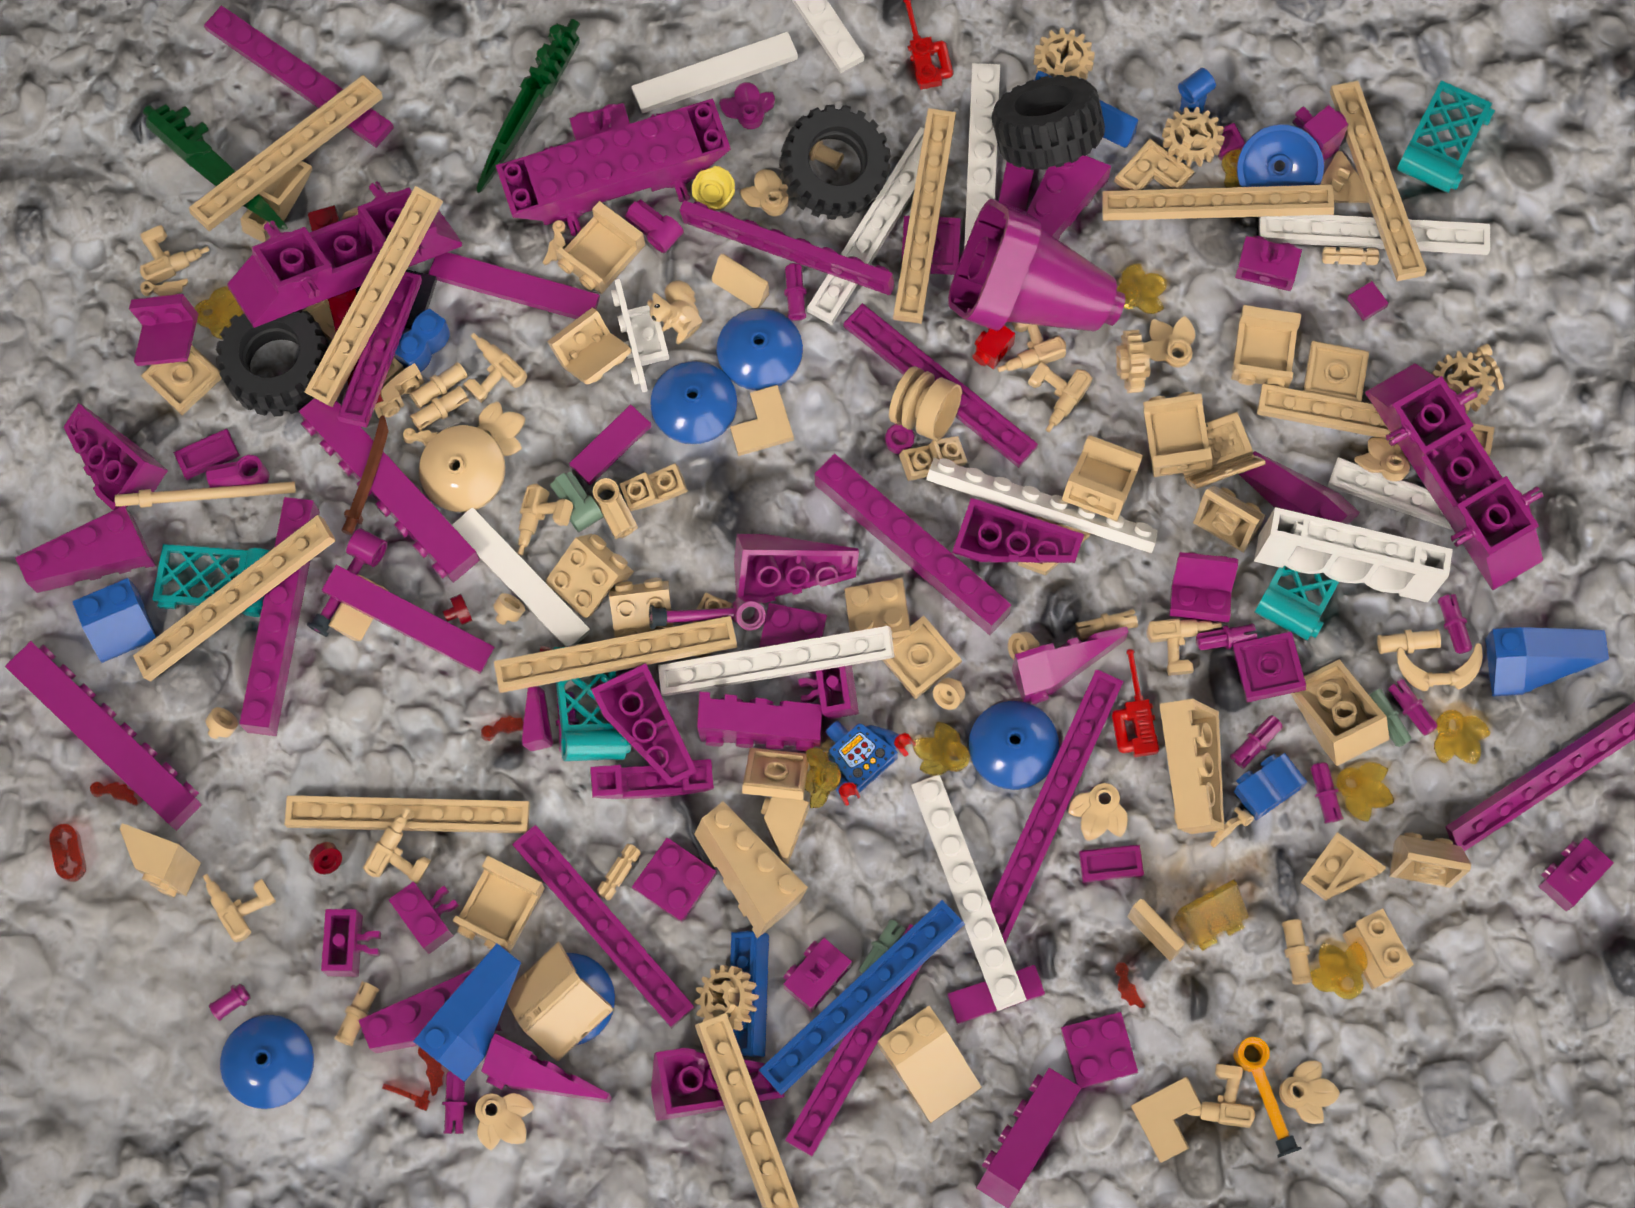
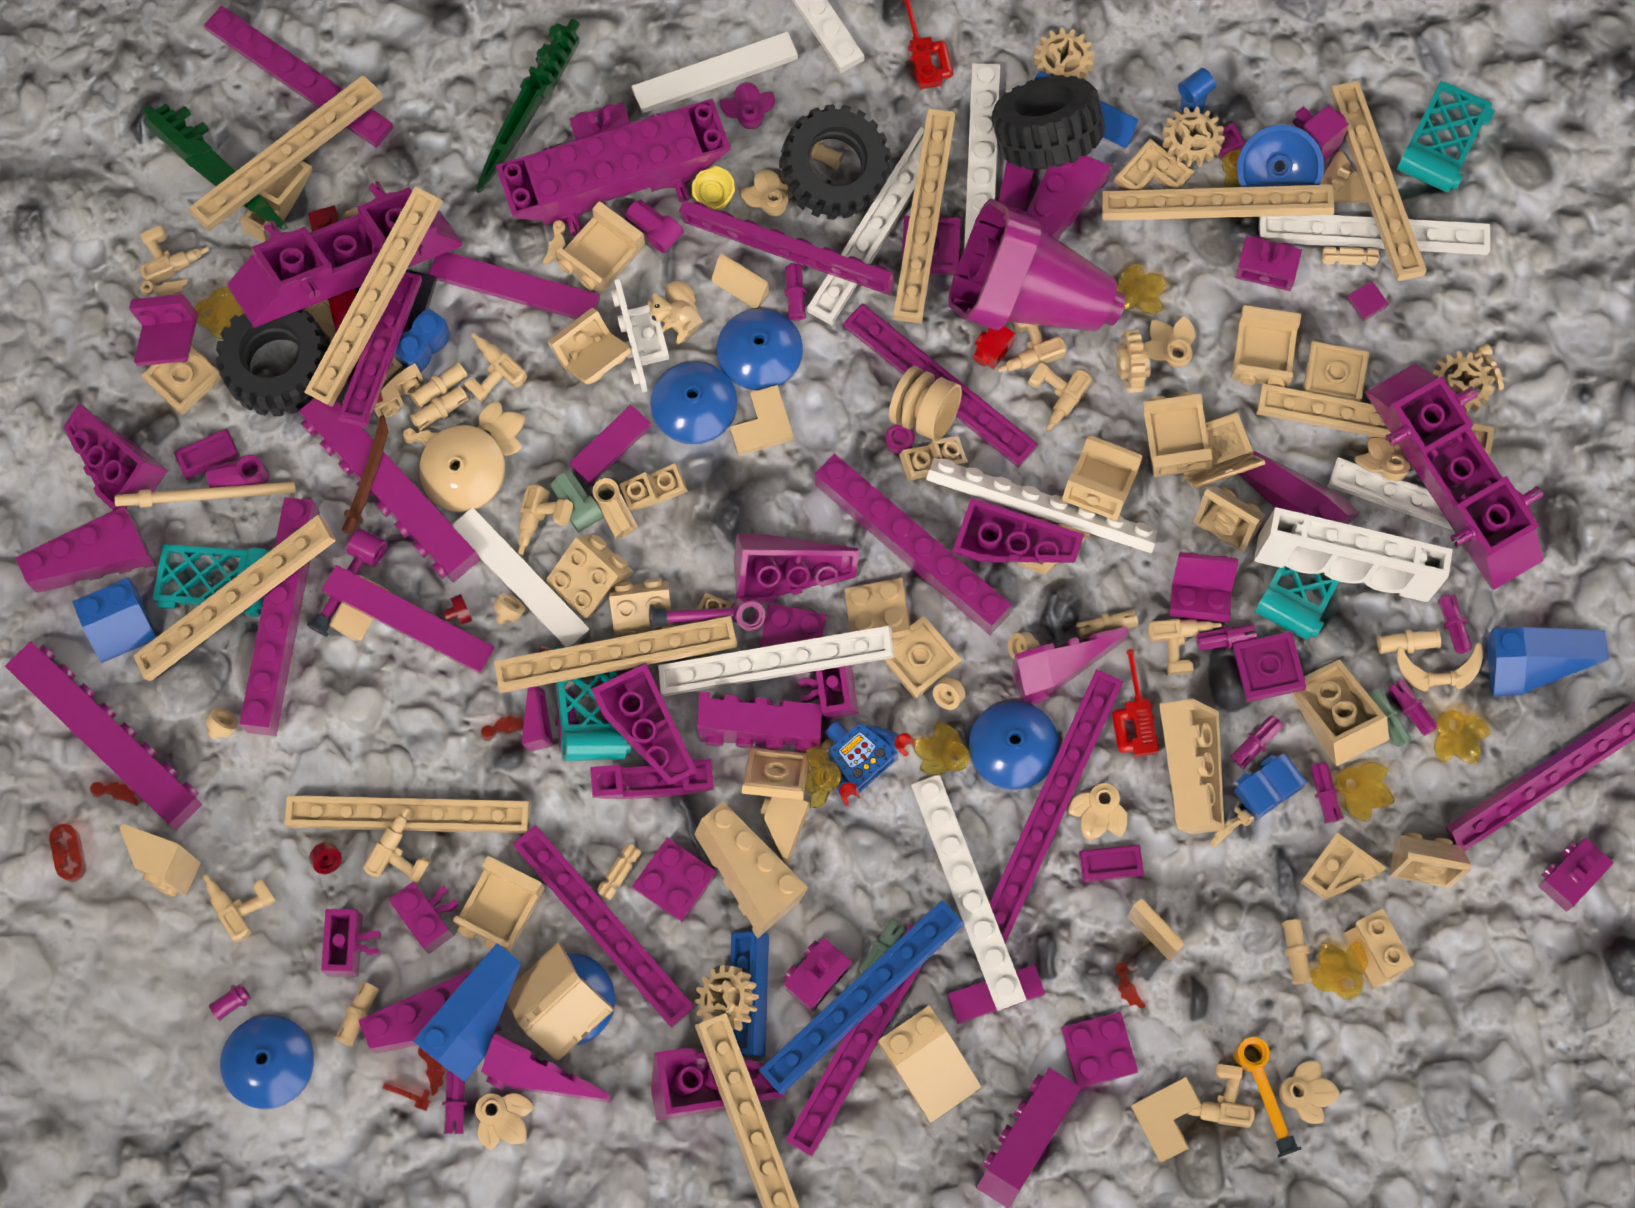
clear yellow slope [1173,879,1249,952] -> none

